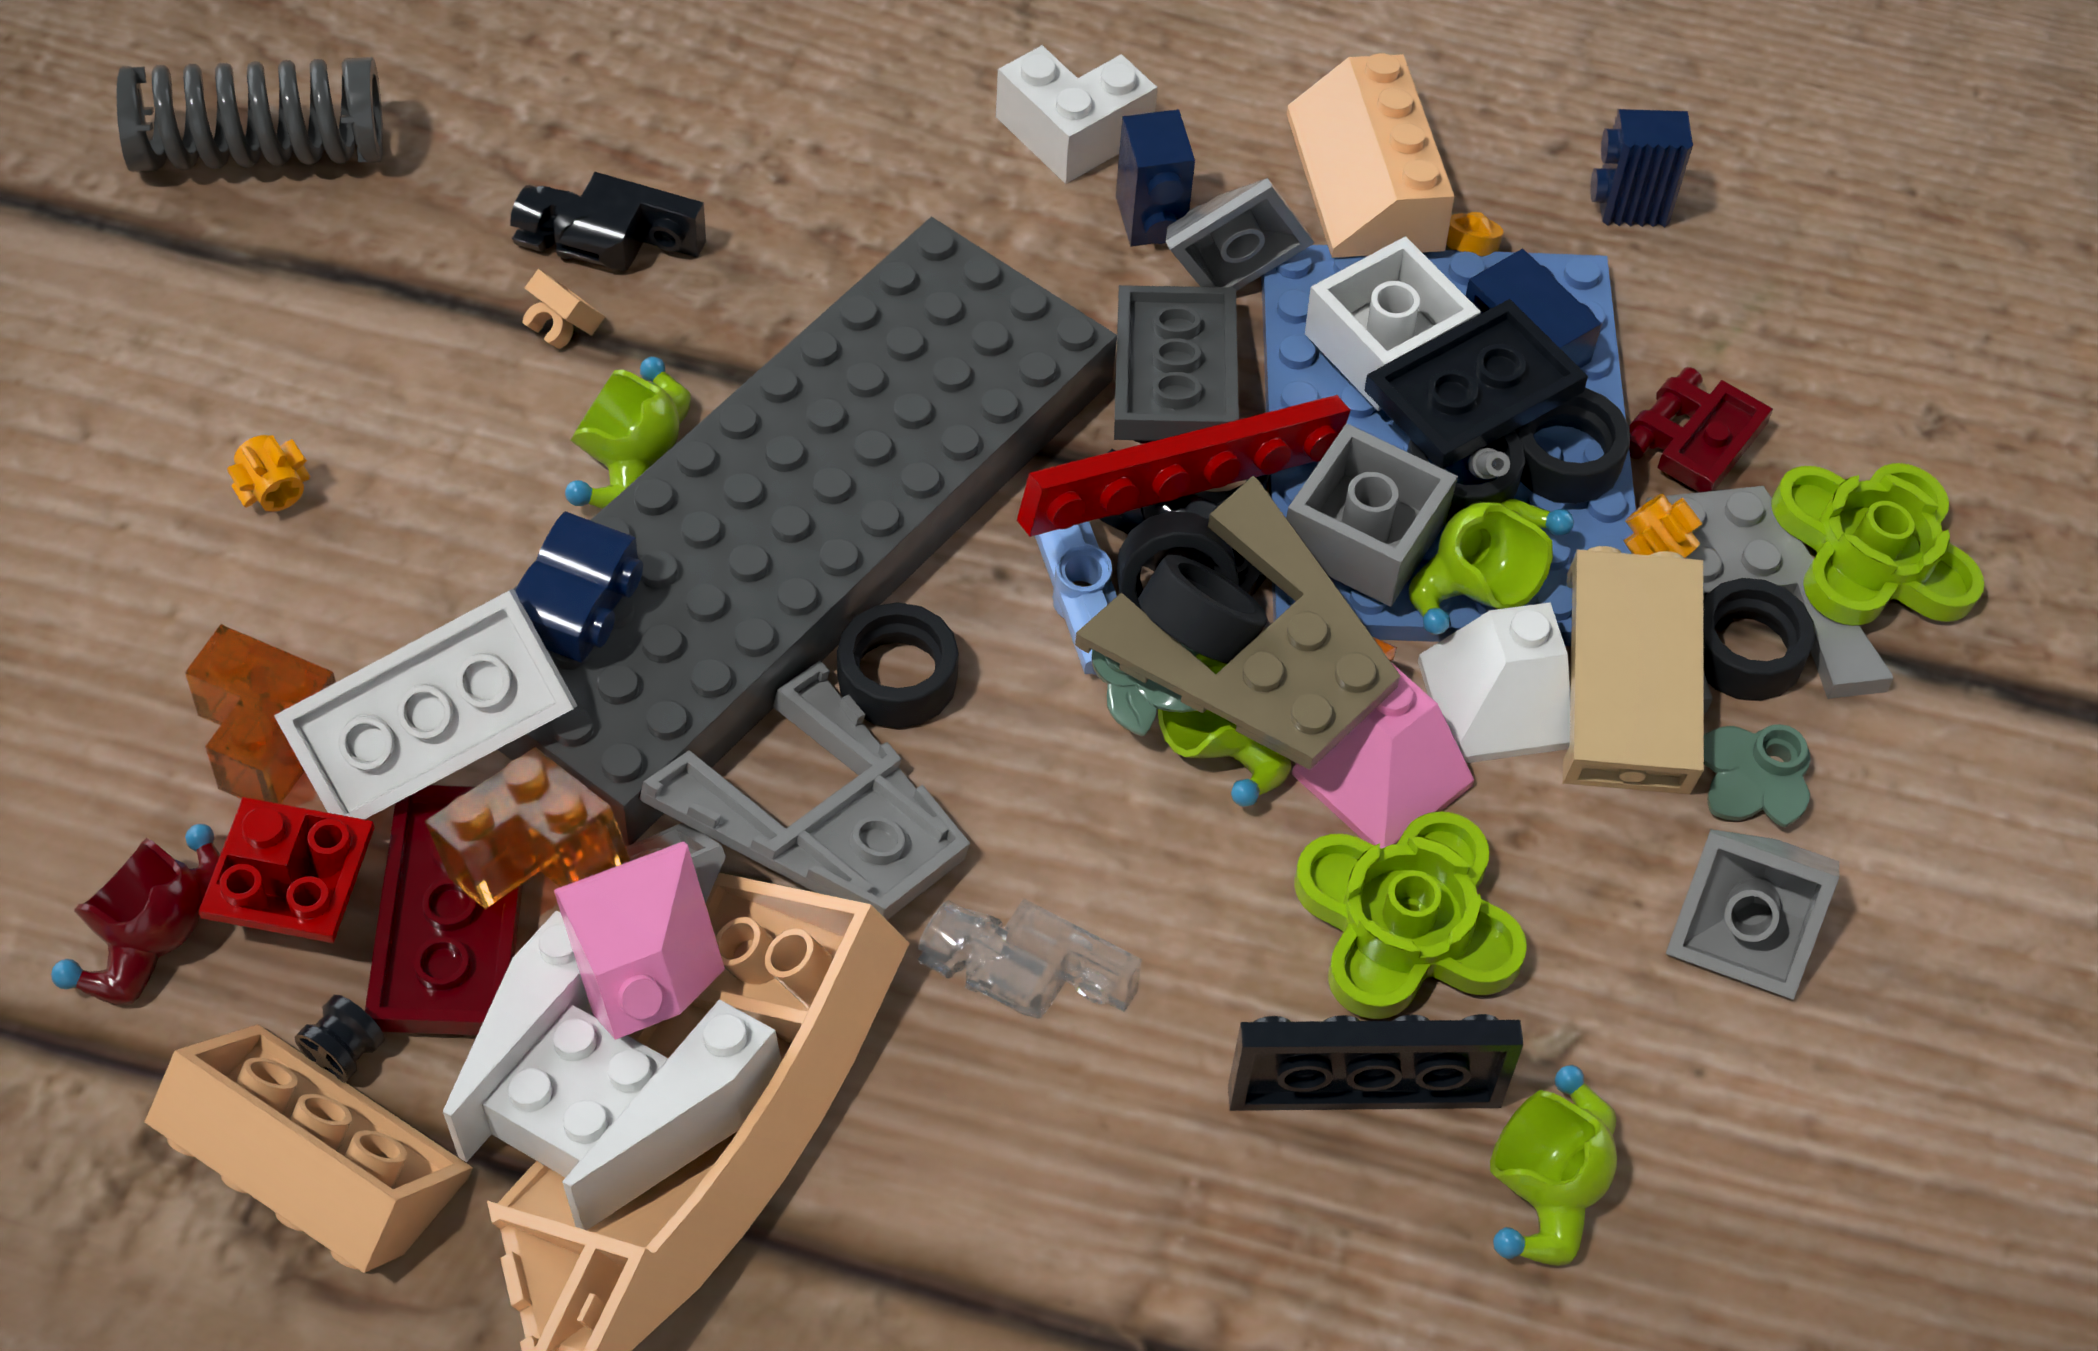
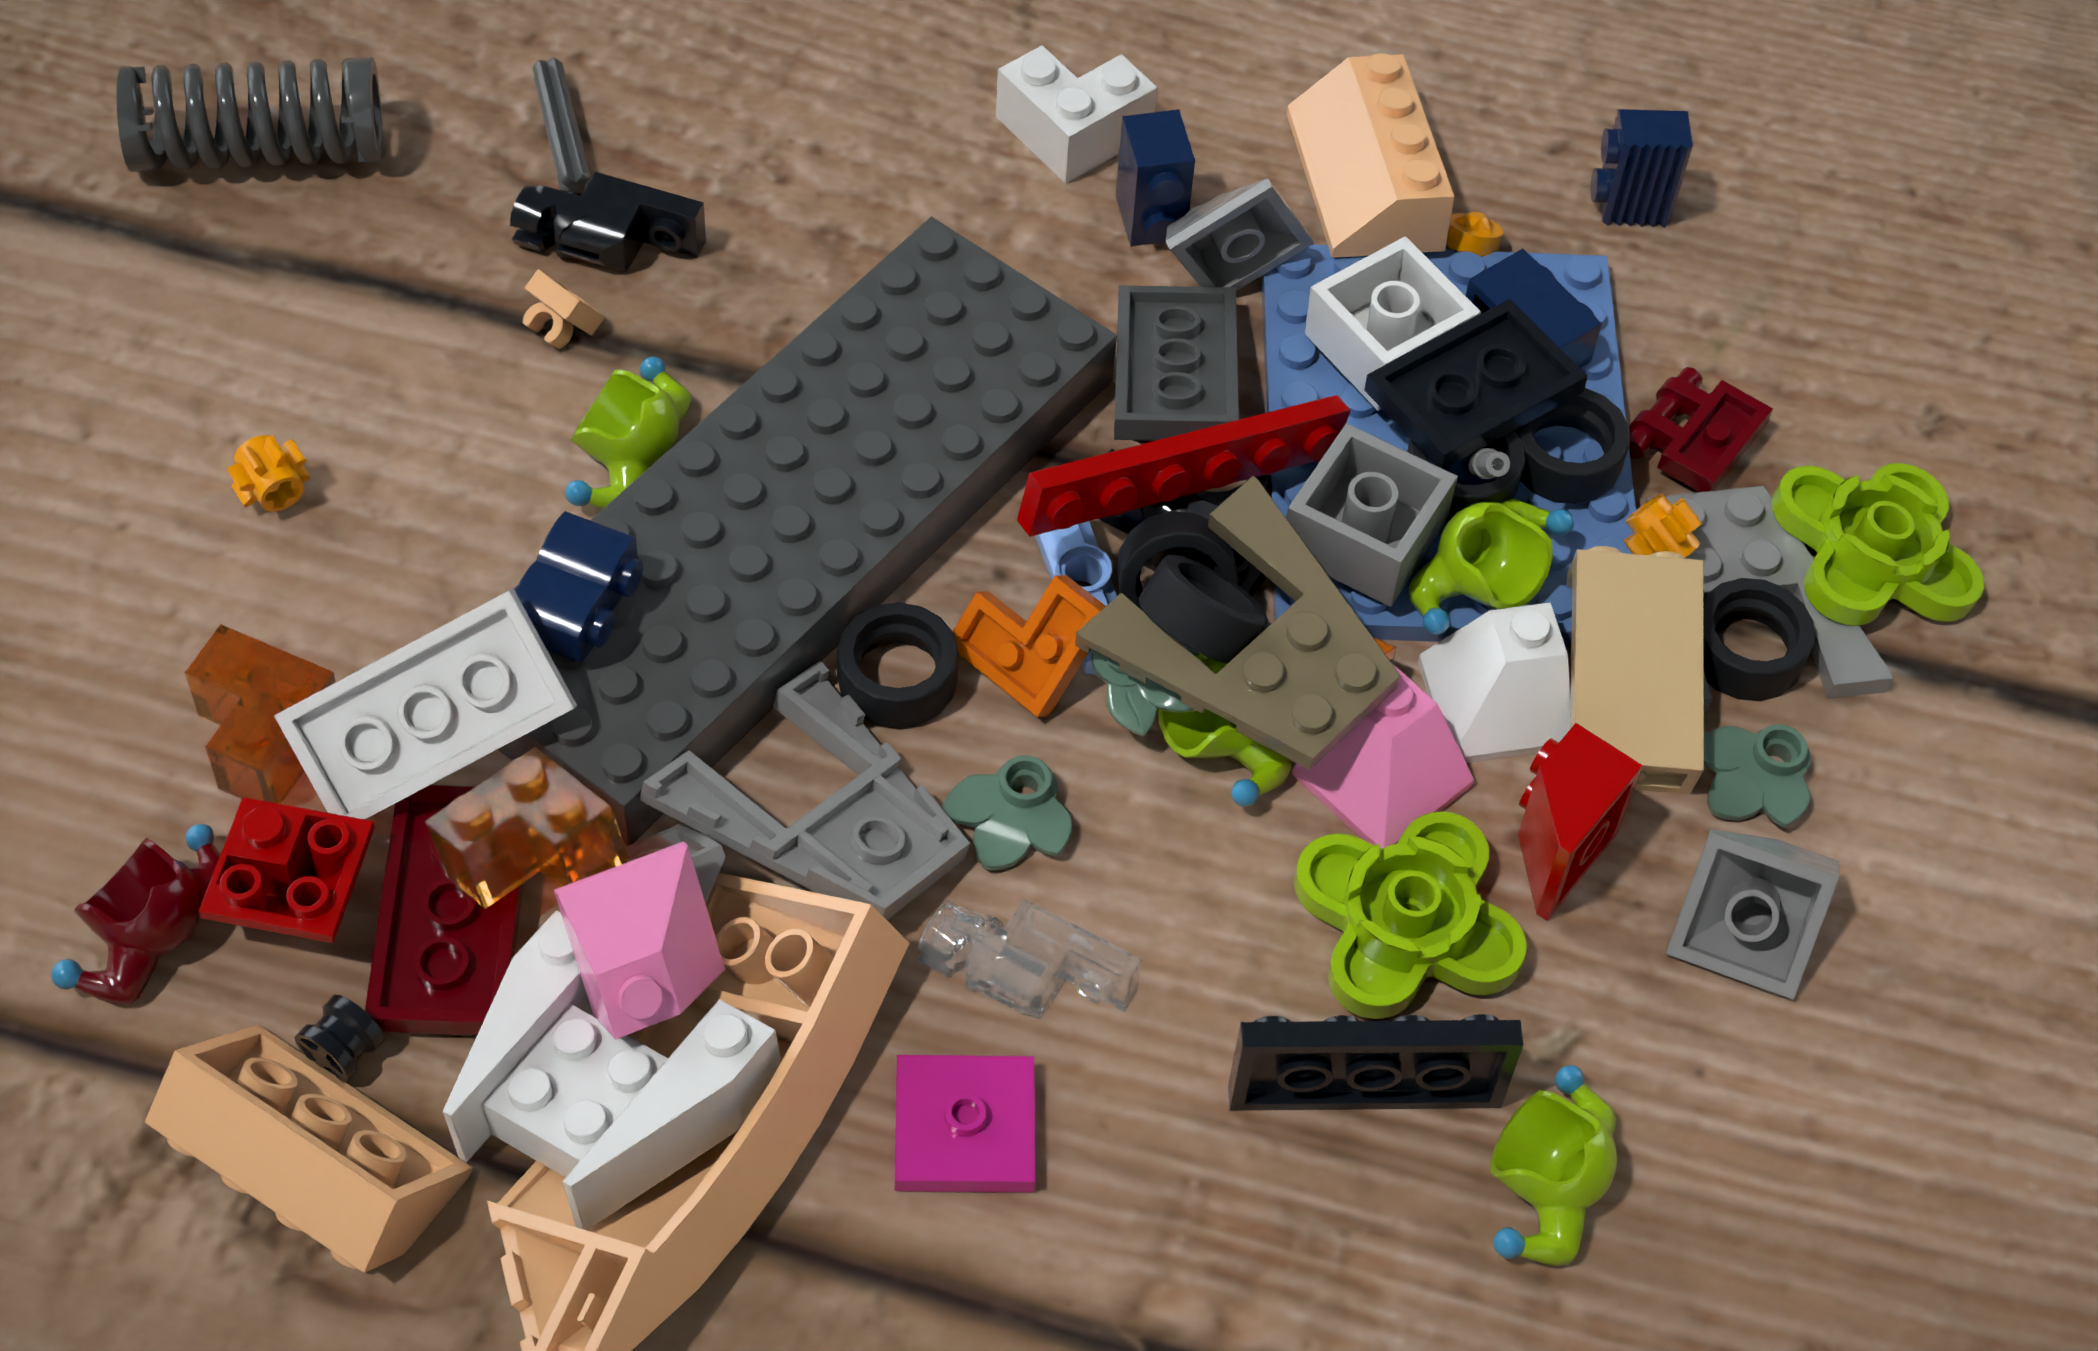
none -> dark grey axle [533,58,590,194]
none -> dark pink plate [894,1055,1035,1193]
none -> sand green plate [942,755,1071,871]
none -> orange plate [952,575,1106,717]
none -> red slope [1518,723,1643,921]

